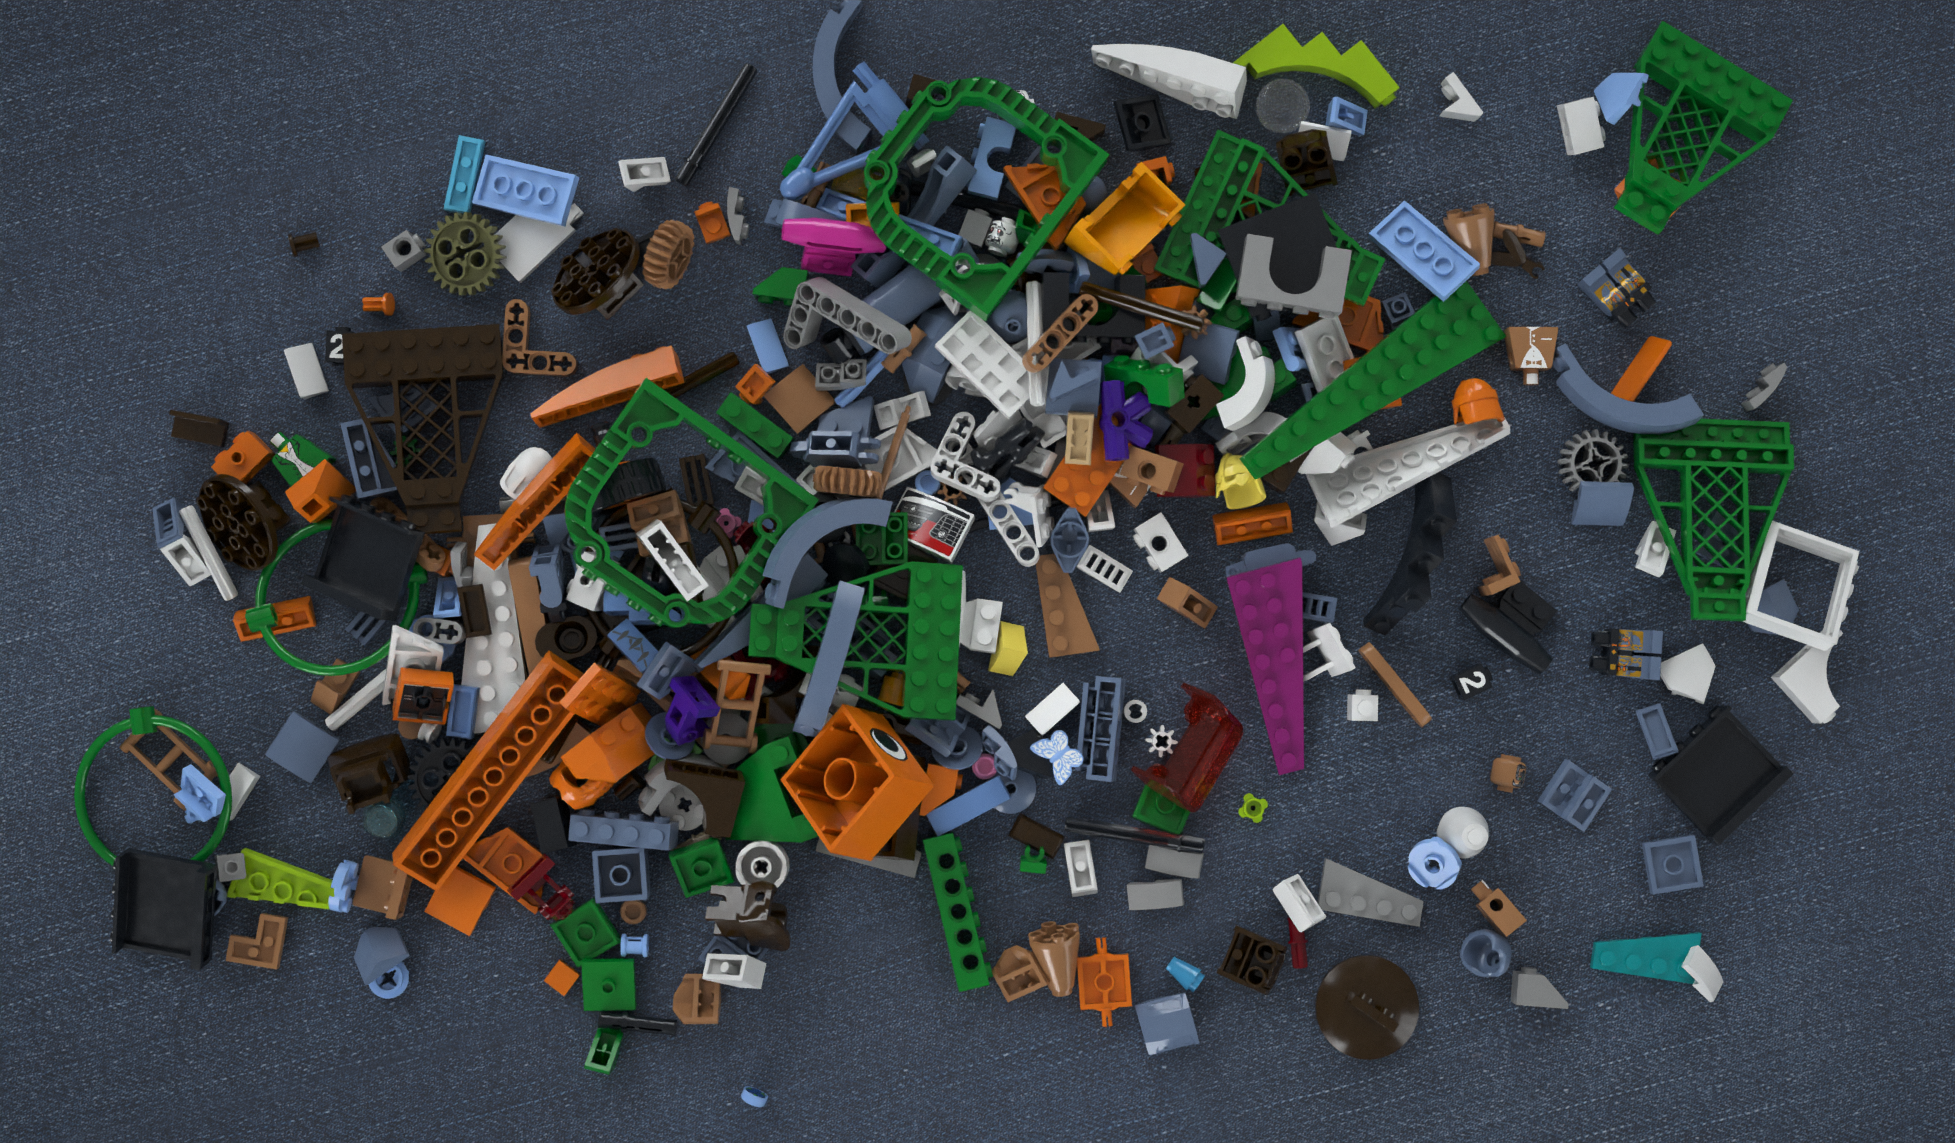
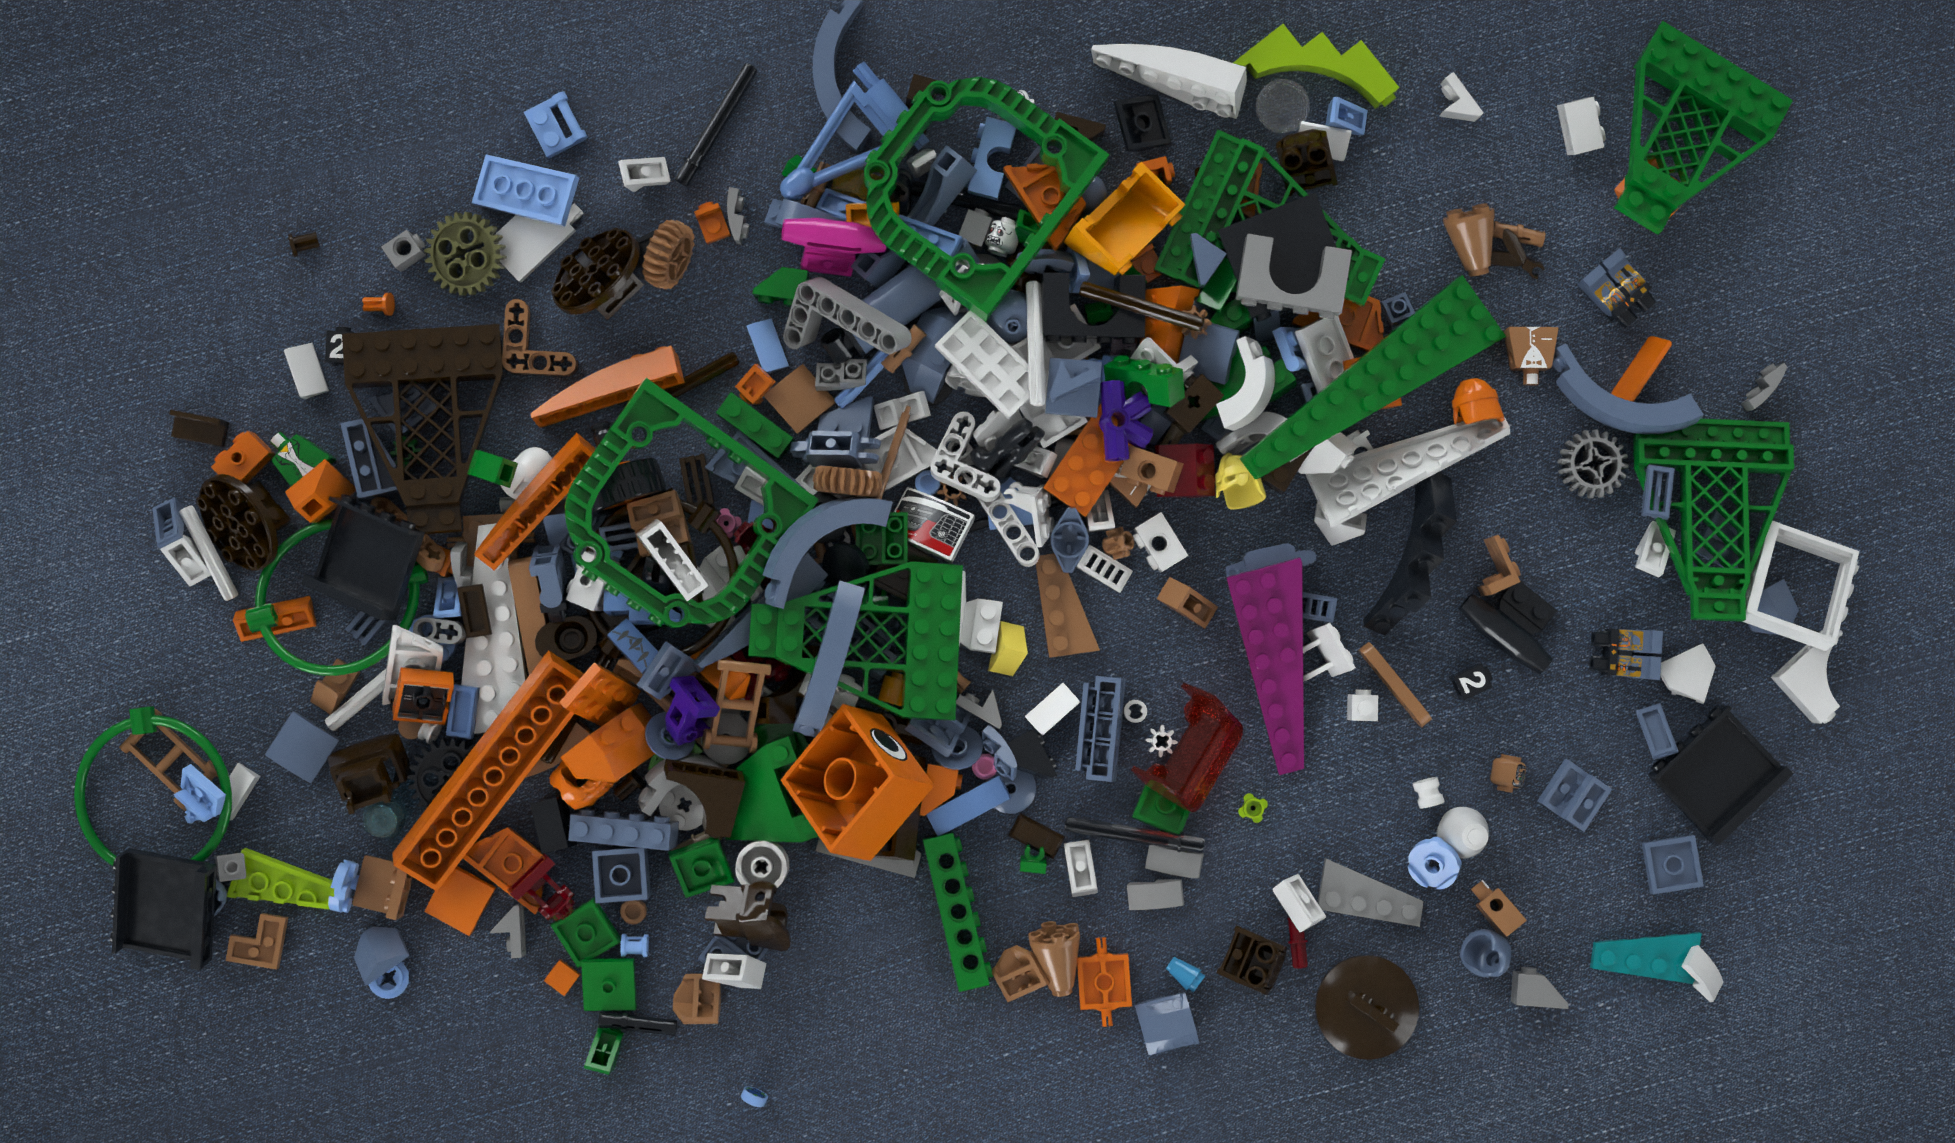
medium azure tile [443,135,486,214] -> none
medium nougat beam [1022,294,1098,373] -> none
animal [1030,730,1084,785] -> none
tan plate [1065,411,1094,465] -> none
sand blue bracket [1134,322,1176,360] -> none
orange slope [1212,502,1293,546] -> none
light blue plate [1368,200,1480,302] -> none
sand blue slope [1571,481,1634,526] -> none
light blue slope [1594,73,1649,125] -> none
none -> green arch [467,449,518,488]
none -> light grey slope [490,903,526,958]
none -> light blue plate [524,91,588,159]
none -> medium nougat gear [1102,527,1134,560]
none -> white wheel [1412,777,1444,809]
none -> sand blue tile [1641,464,1675,520]

